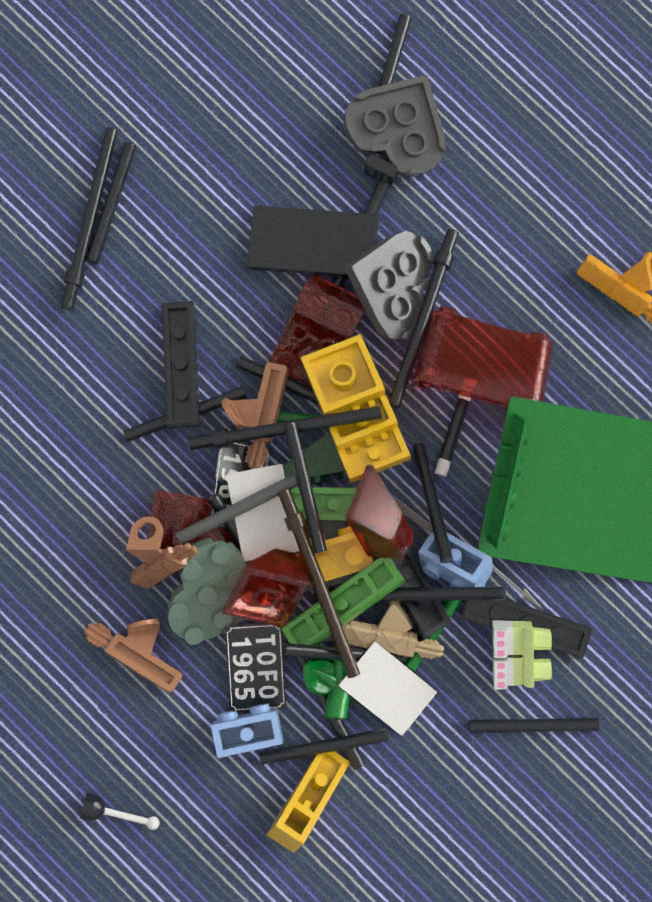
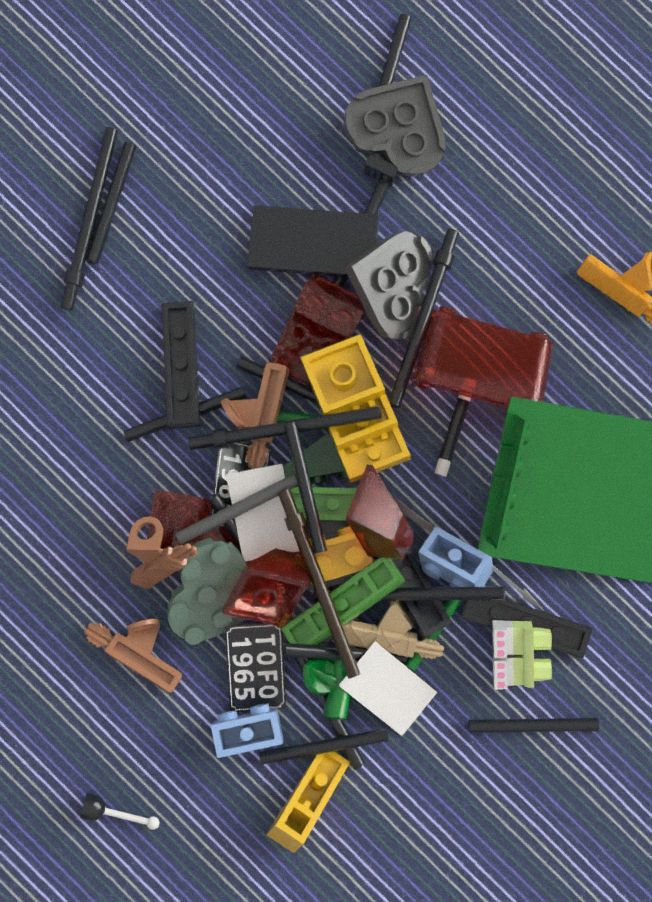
black bar [412,443,453,563] -> none

